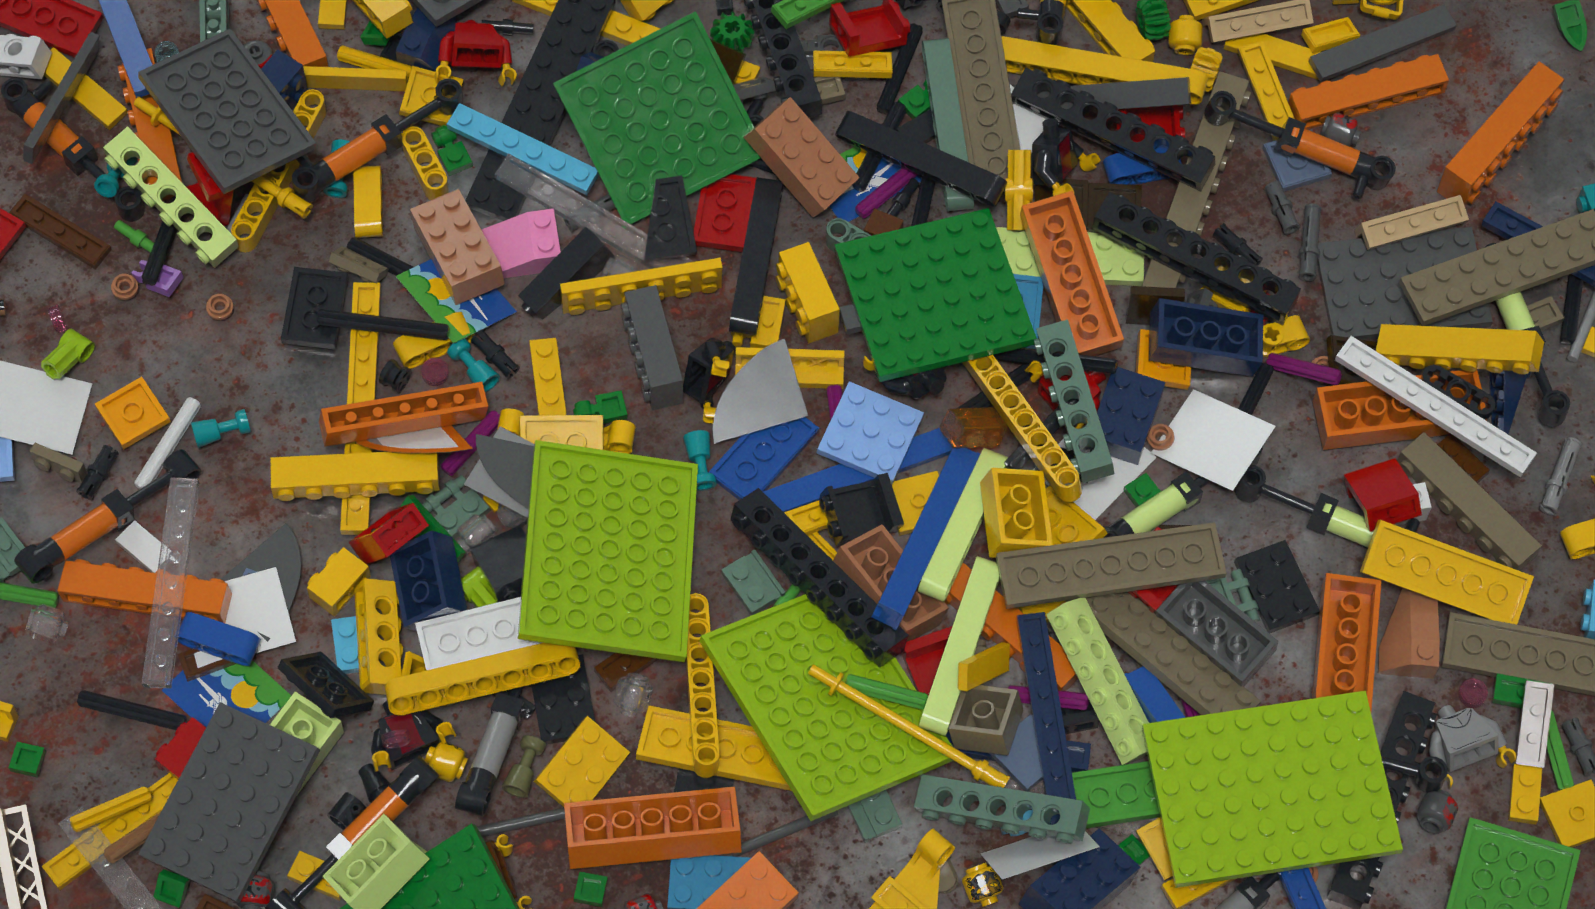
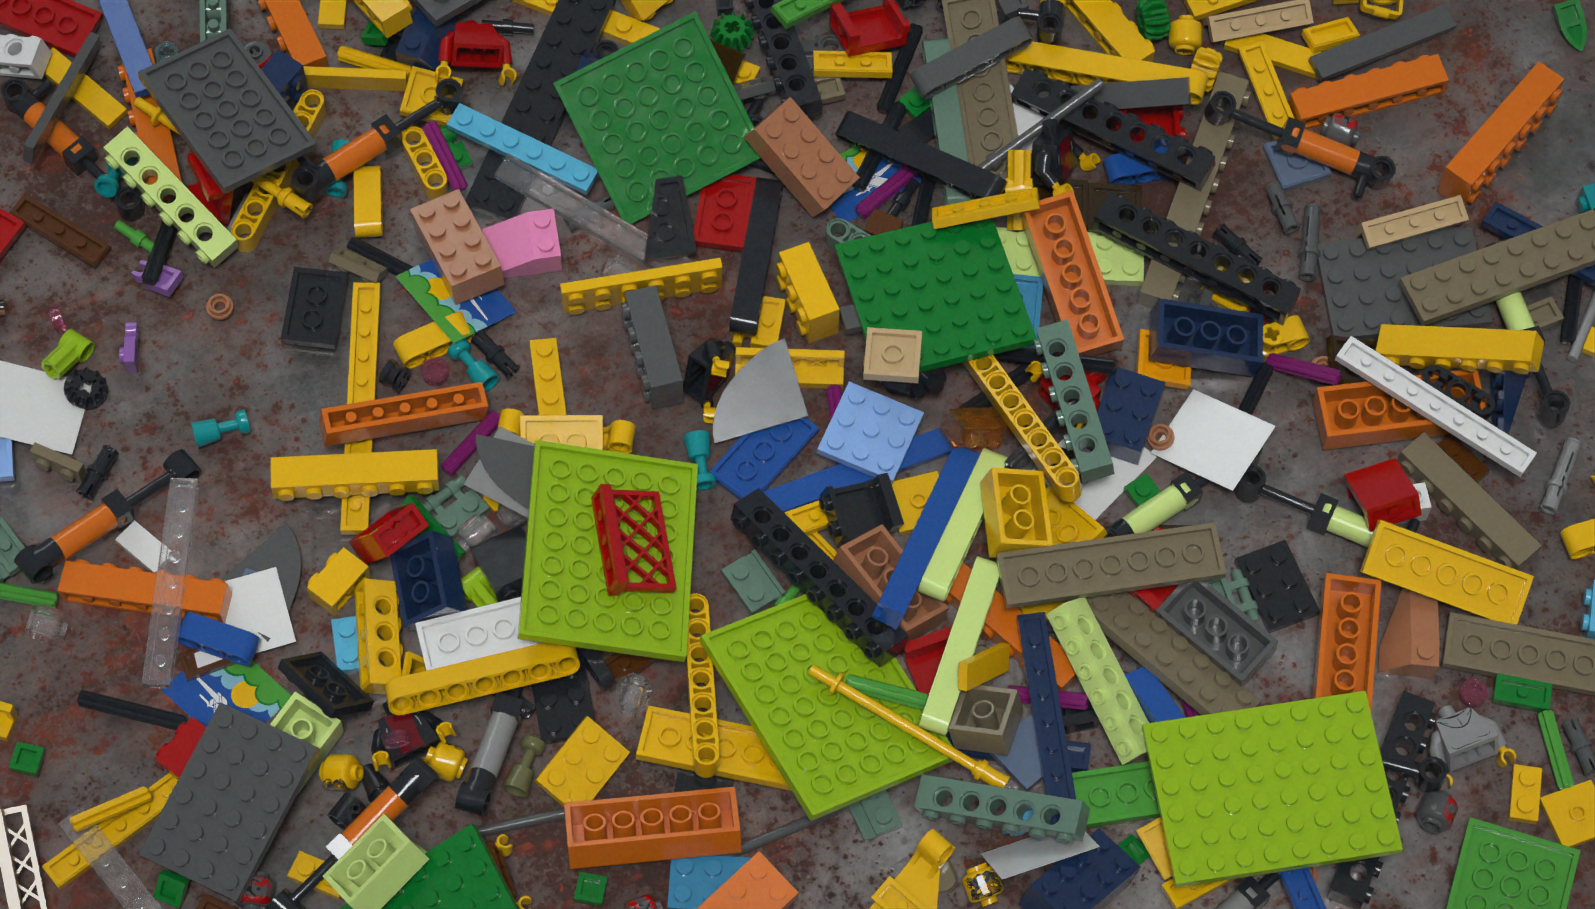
light orange plate [95,377,171,450] -> none
medium nougat axle [103,812,161,863] -> none
nougat plate [111,274,139,300] -> none
white axle [134,397,201,489] -> none
black axle [317,309,450,340] -> none
sticker [356,425,473,453] -> none
black slope [518,227,616,320] -> none
green plate [573,390,628,424] -> none
dark brown tile [1126,286,1185,325] -> none
plate [1514,680,1554,769] -> none
none -> black gear [64,367,108,409]
none -> medium lavender plate [119,322,139,373]
none -> yellow head [319,754,364,791]
none -> magenta axle [423,121,468,192]
none -> black beam [576,647,616,691]
none -> red fence [591,484,677,596]
none -> tan plate [863,327,922,383]
none -> dark grey beam [910,16,1034,99]
none -> yellow tile [932,187,1040,229]
none -> dark grey bar [978,78,1106,171]

